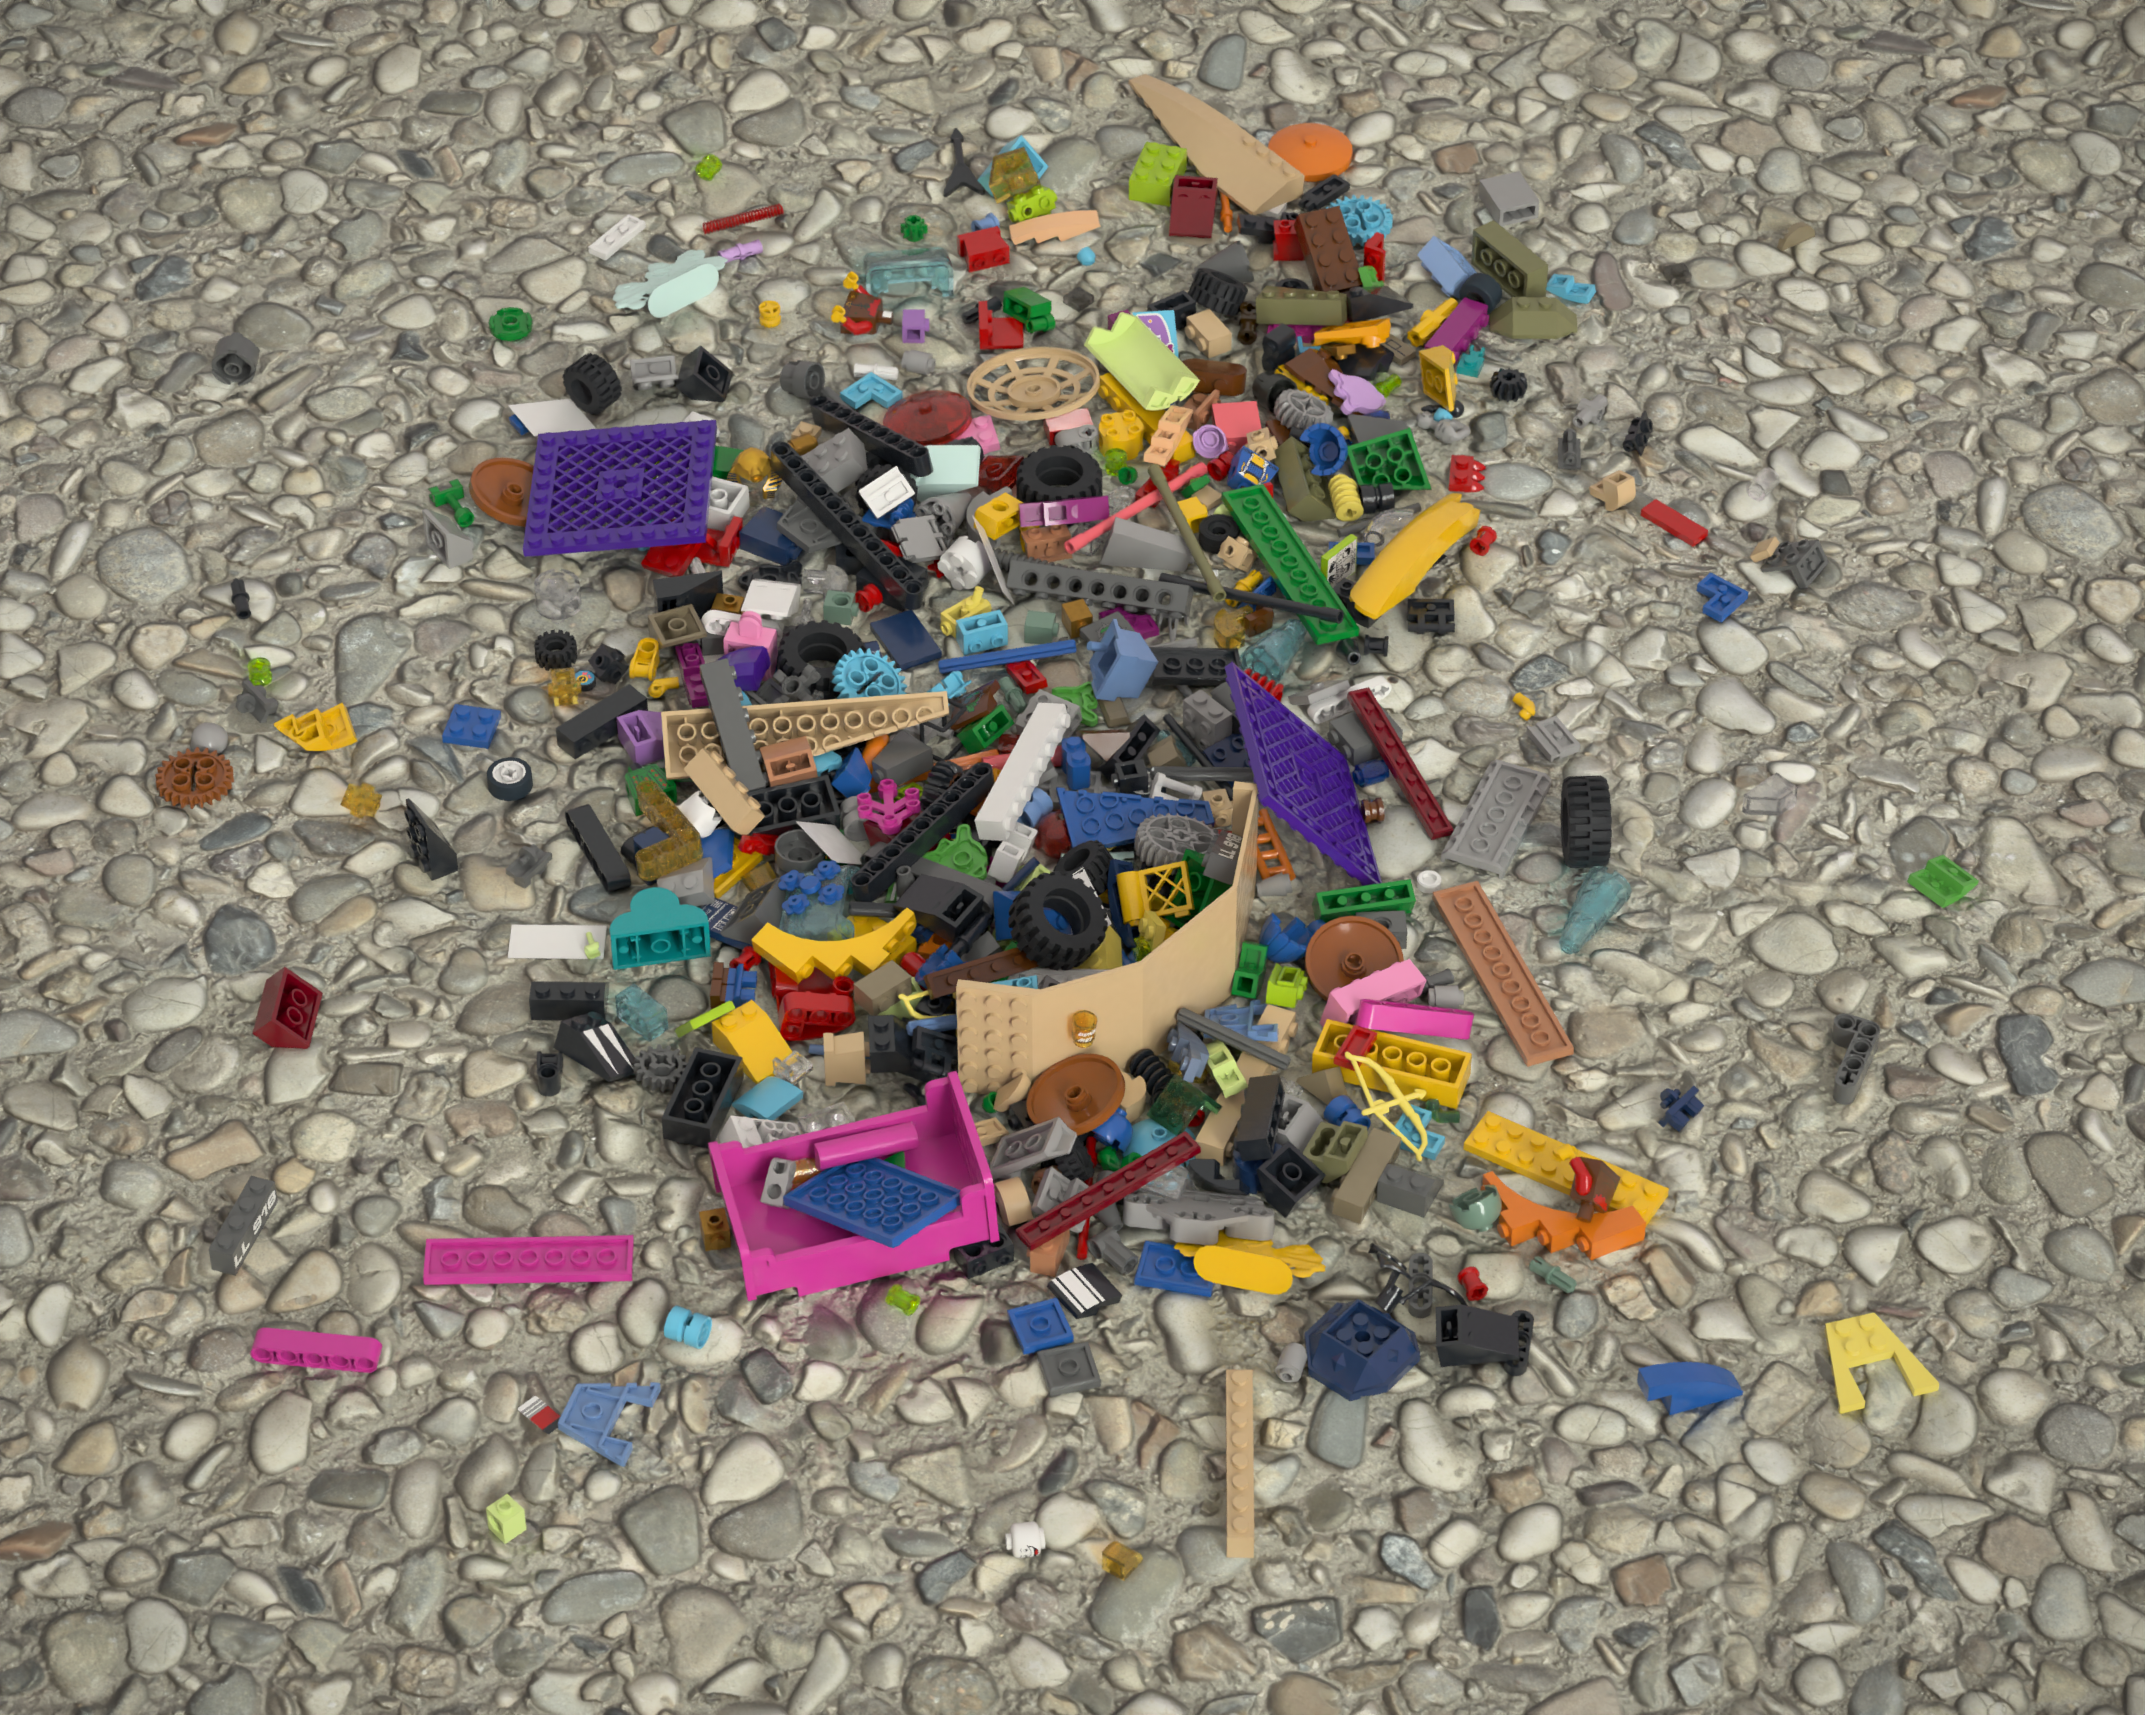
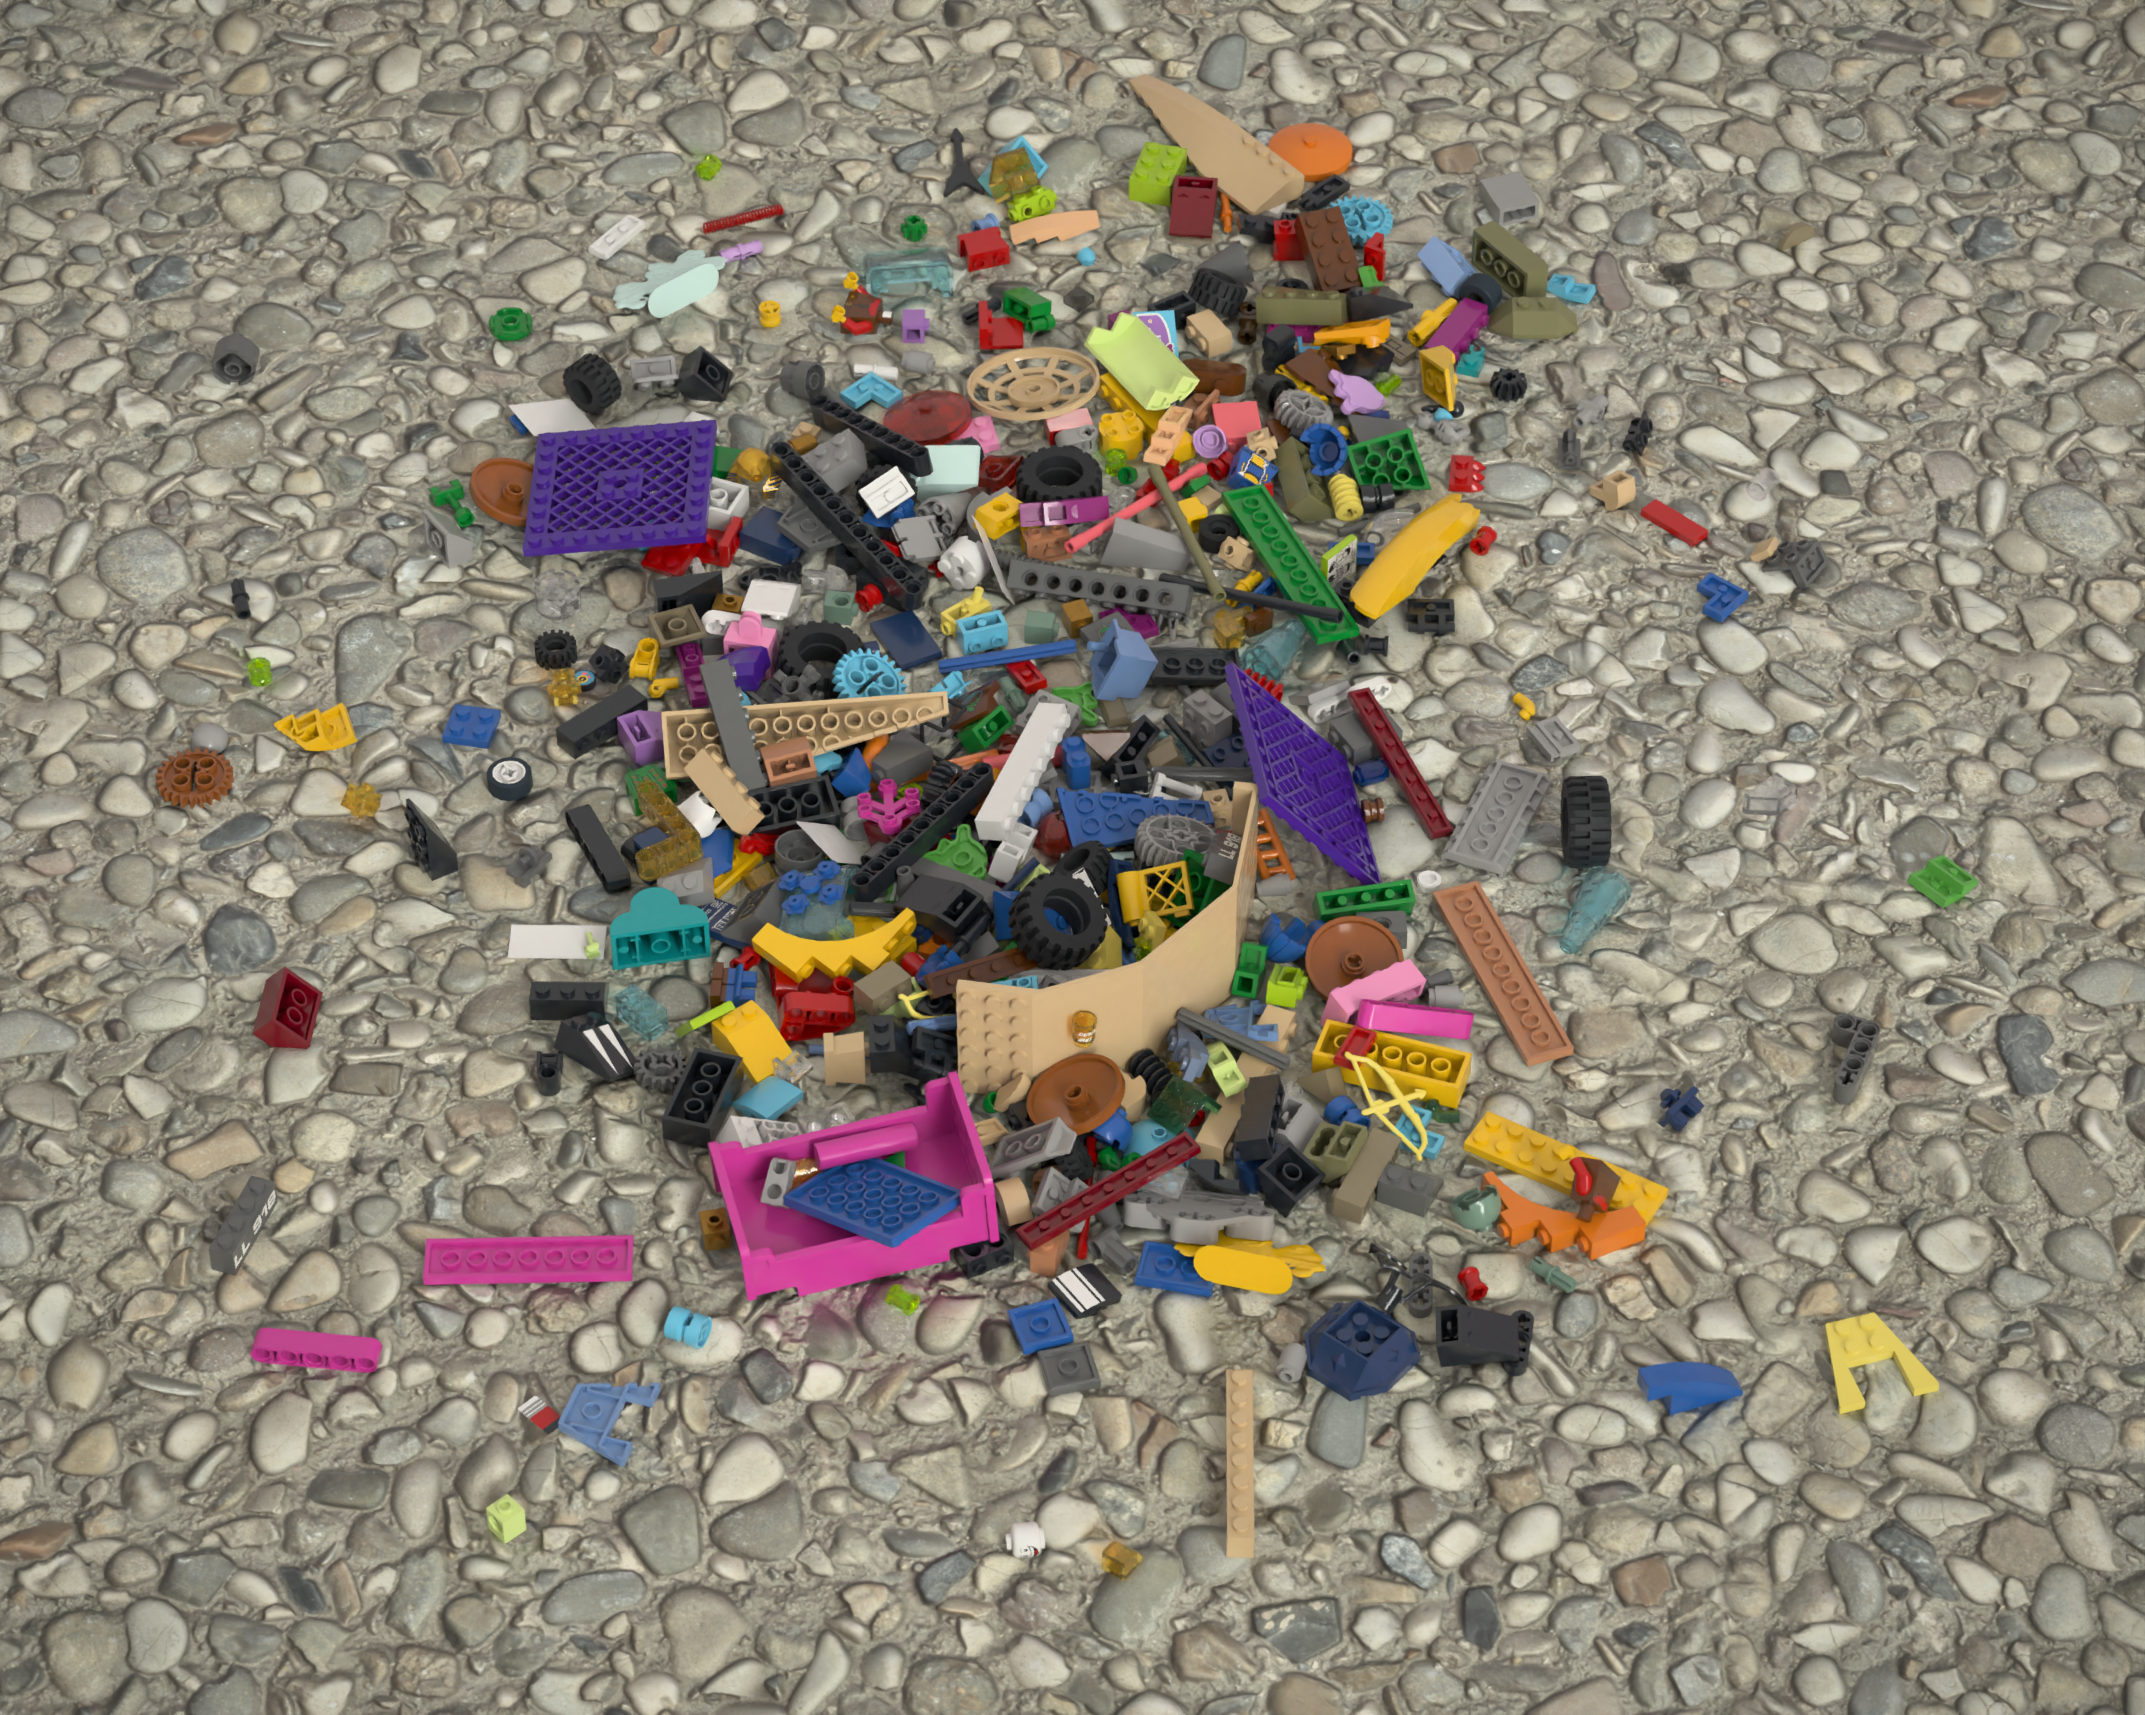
dark grey hips [236,680,278,723] -> none

